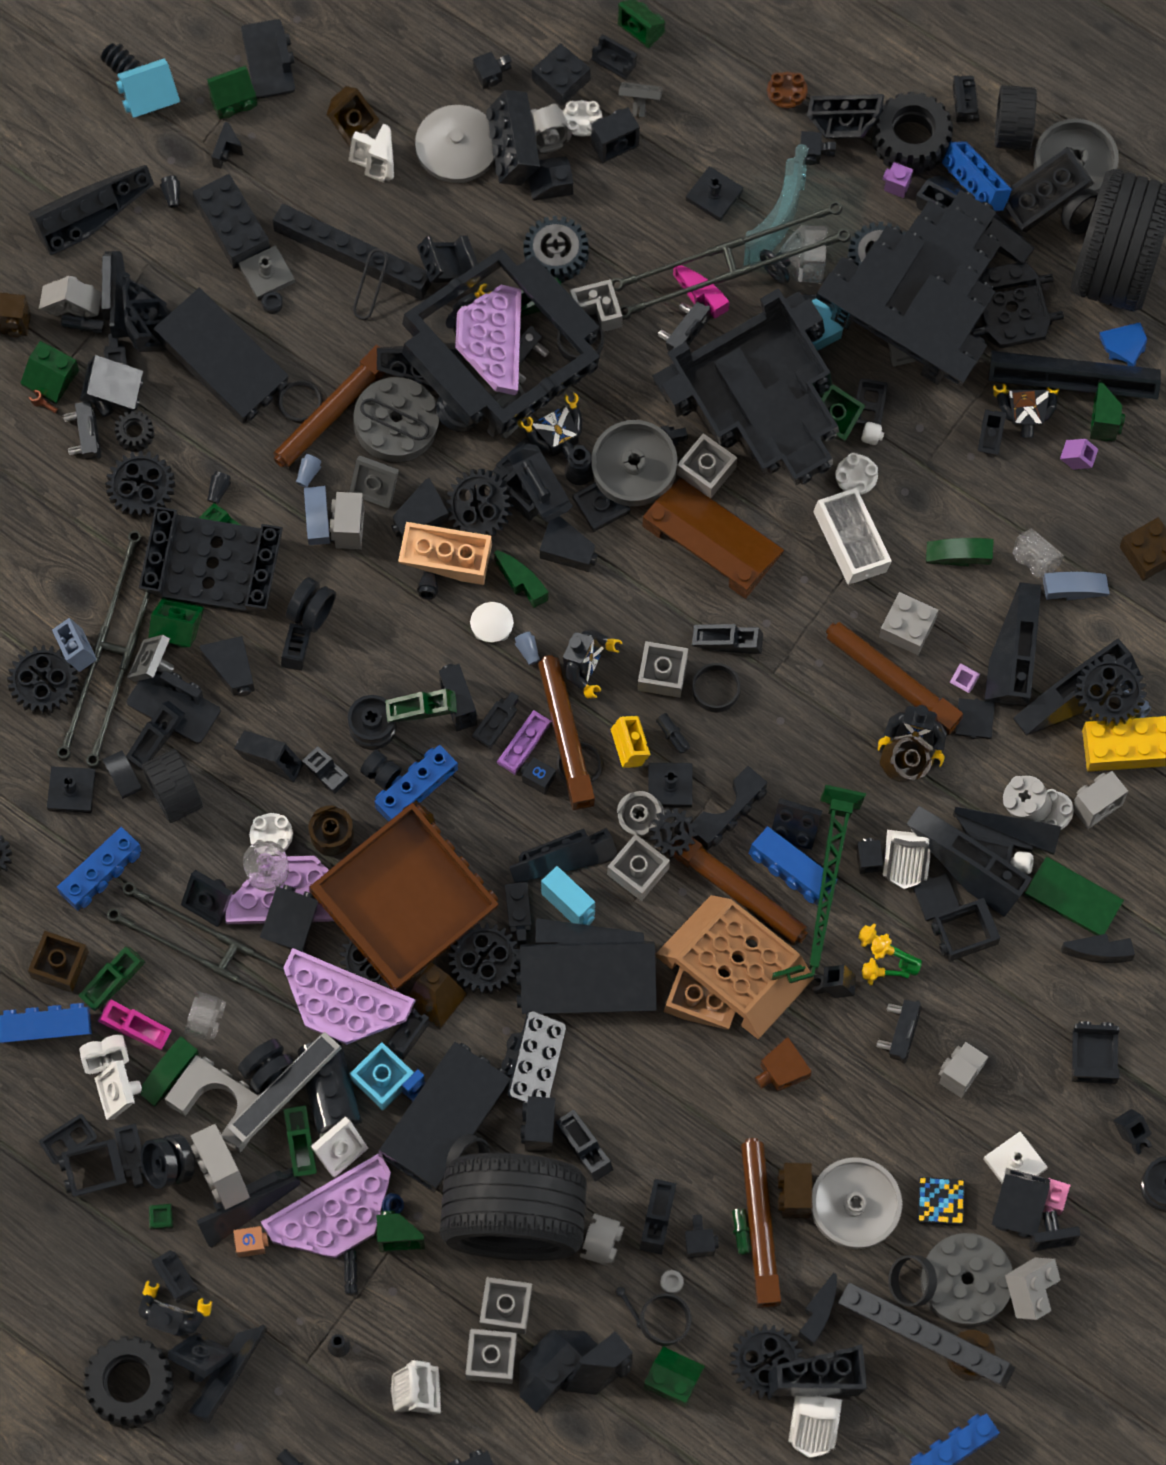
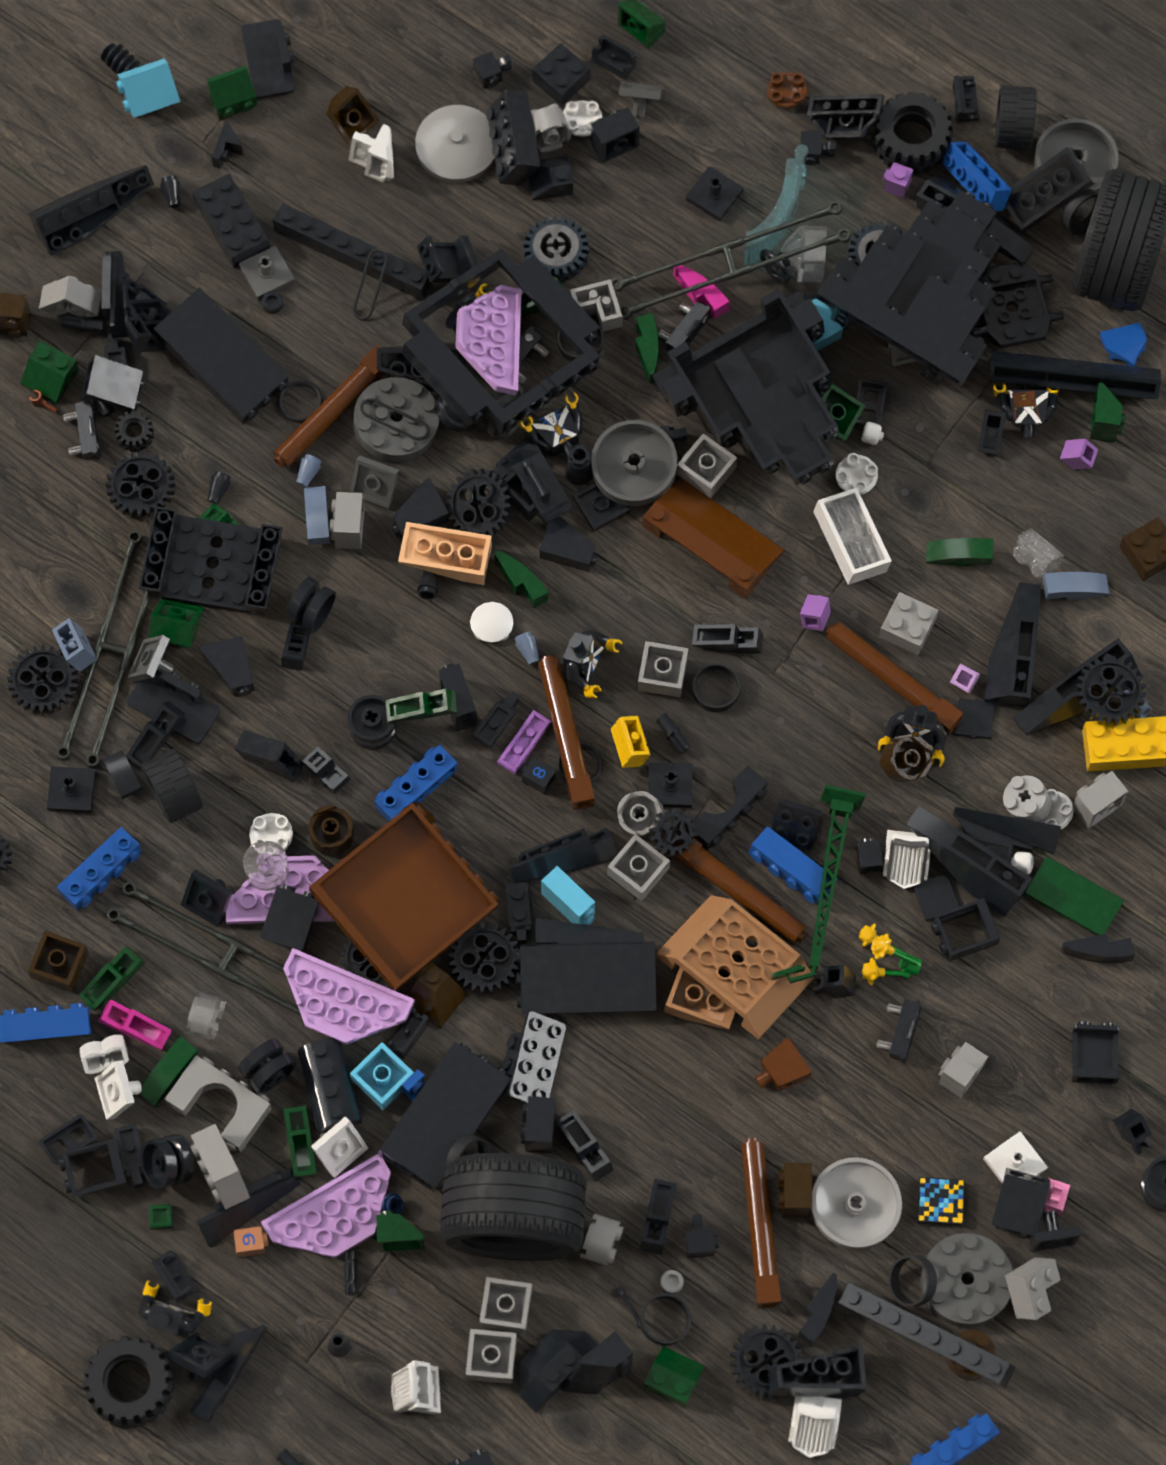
black tile [228,1032,341,1144] -> none
black wheel [360,750,402,790] -> none
dark green axle [732,1208,752,1255] -> none
none -> dark green slope [635,313,658,384]
none -> medium lavender brick [800,594,831,631]

